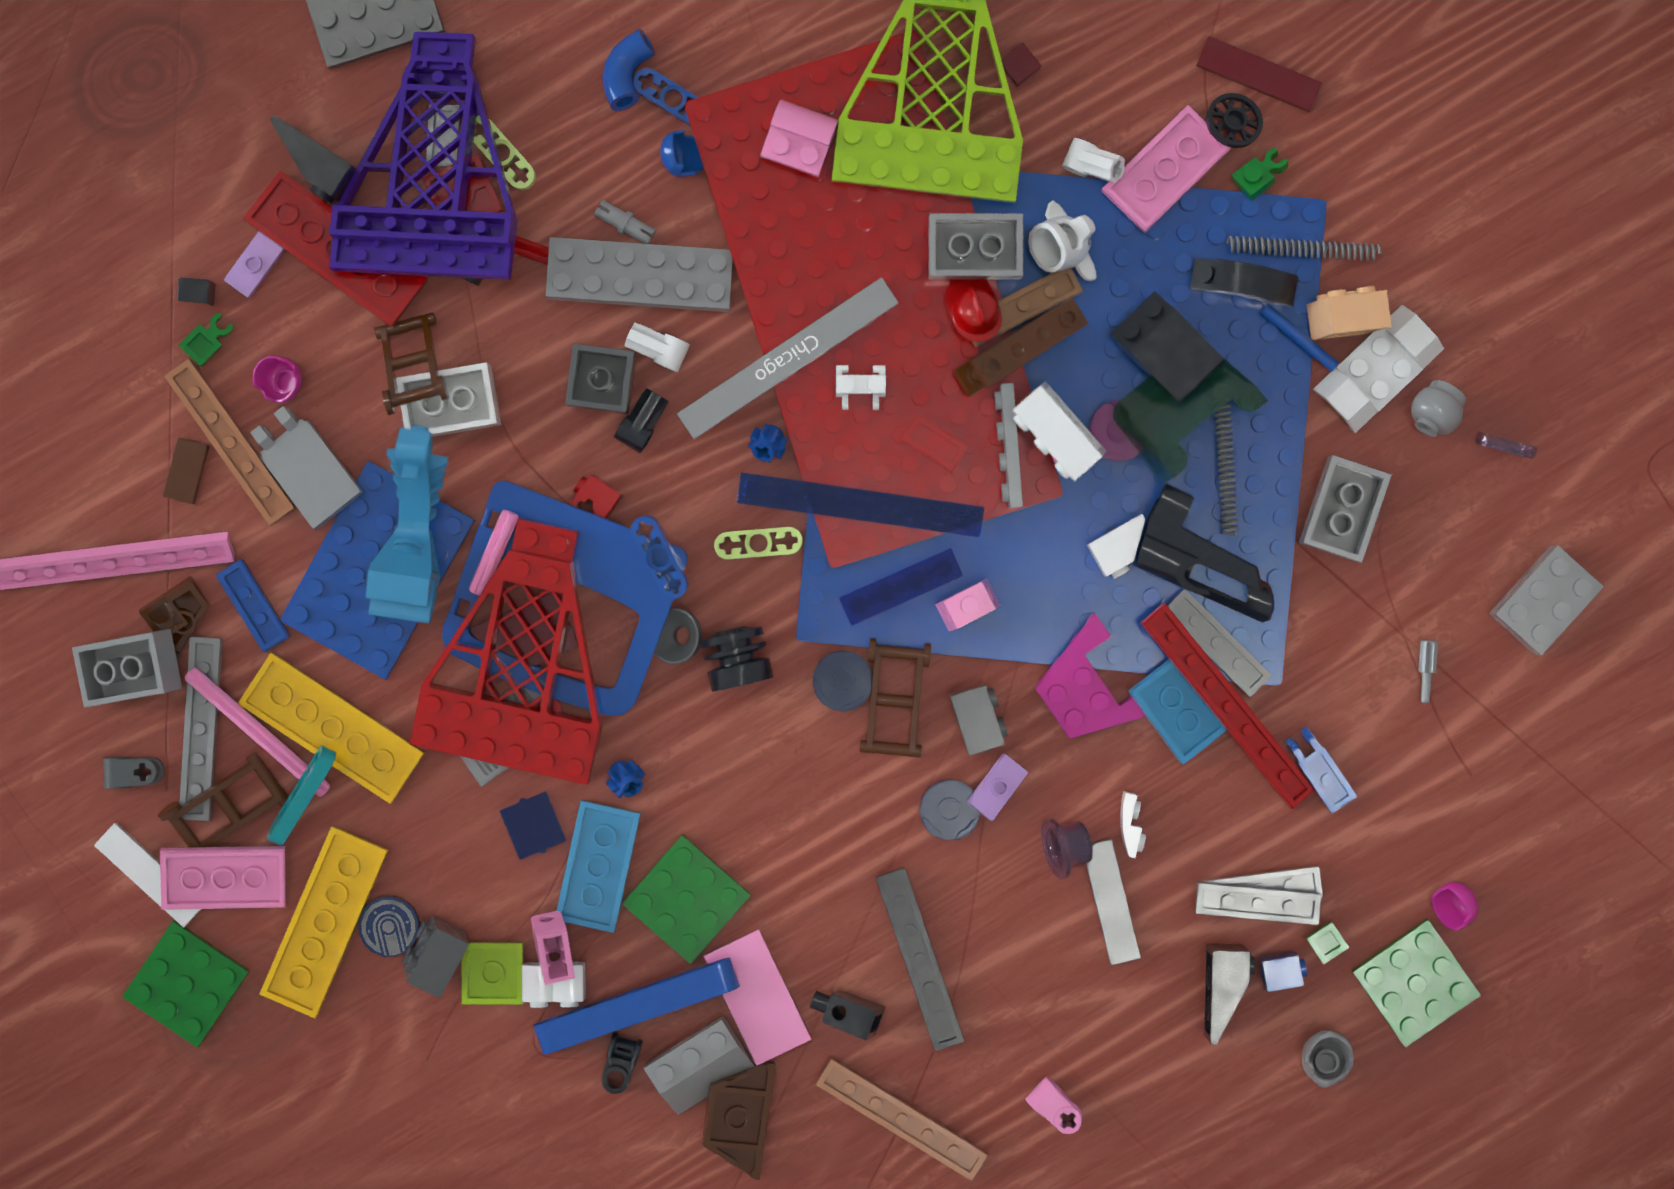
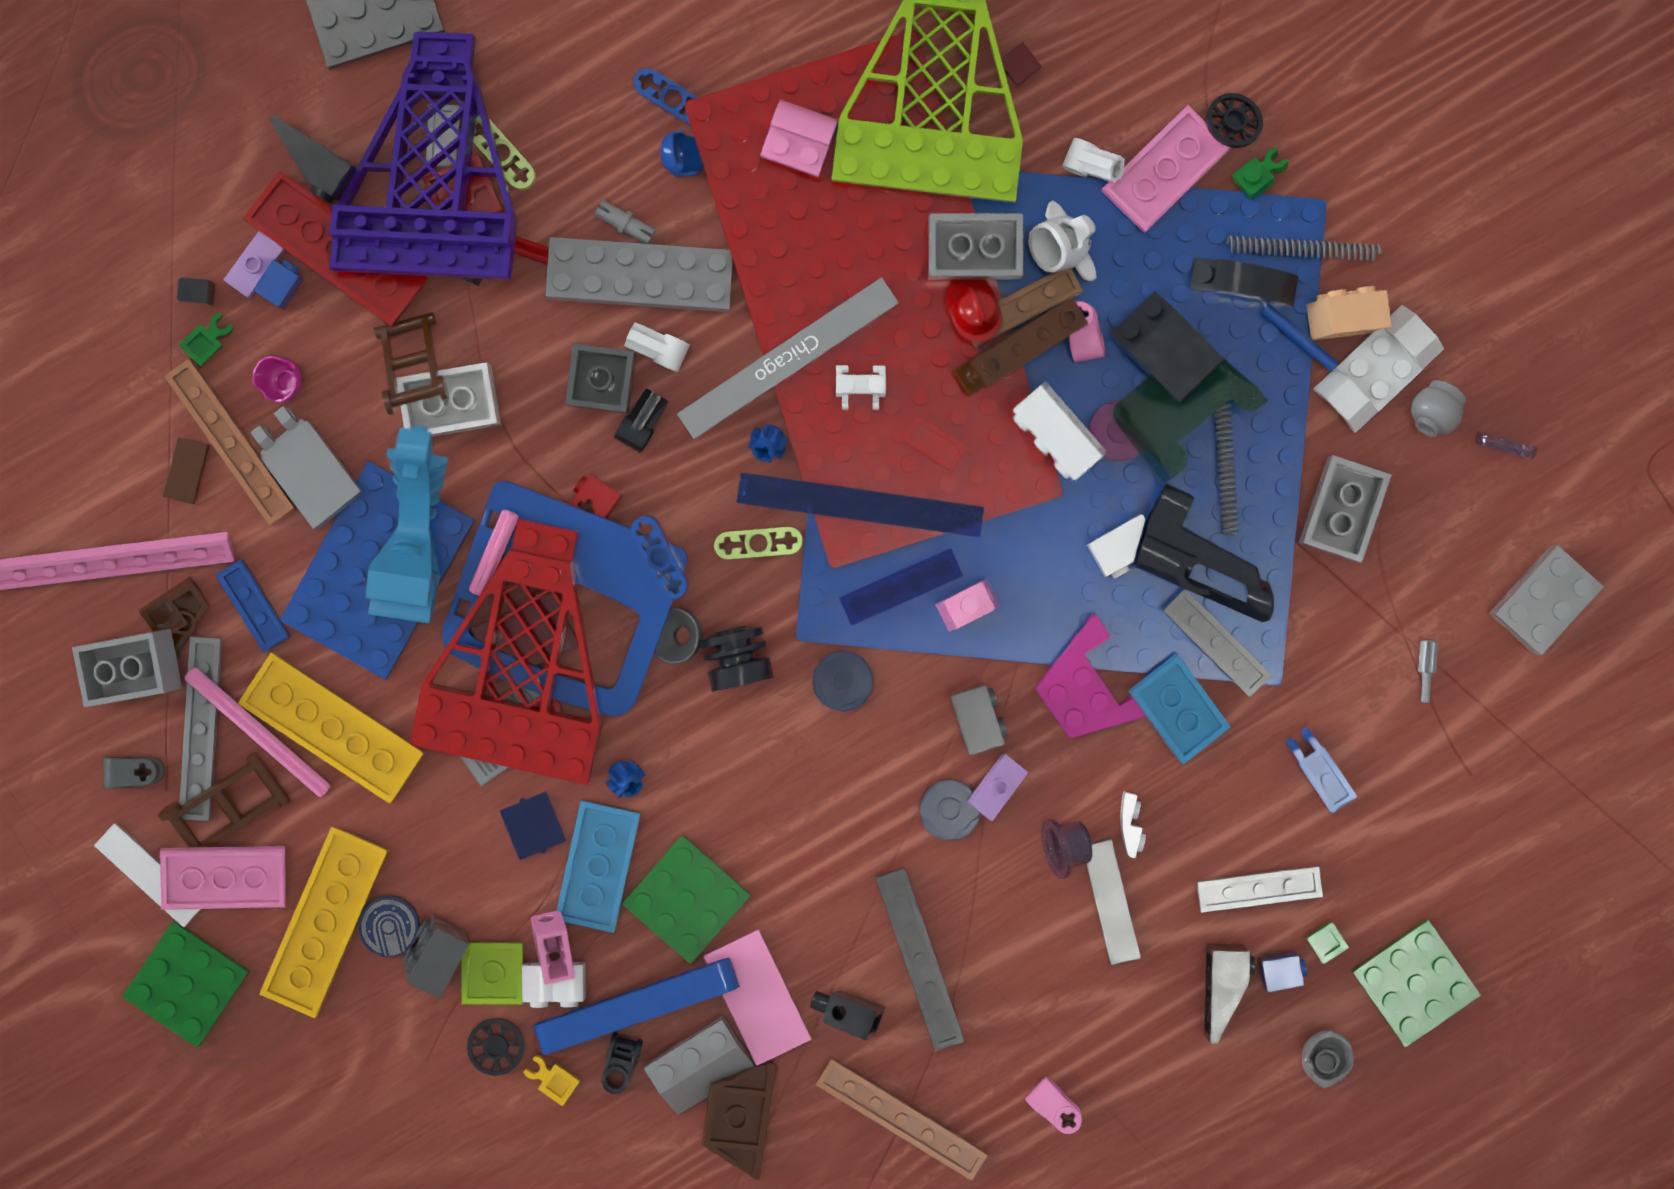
teal beam [267,745,336,846] -> none
blue cylinder [602,28,655,111] -> none
reddish brown piece [860,638,931,757] -> none
light grey plate [994,383,1023,508] -> none
red tile [1140,603,1315,809] -> none
plate [1195,882,1322,925] -> none
dark red tile [1196,36,1322,112] -> none
dark pink hair [1431,882,1479,931] -> none
none -> blue brick [253,259,304,309]
none -> black wheel [467,1018,525,1076]
none -> yellow plate [523,1055,581,1106]
none -> bright pink piece [1070,302,1106,363]

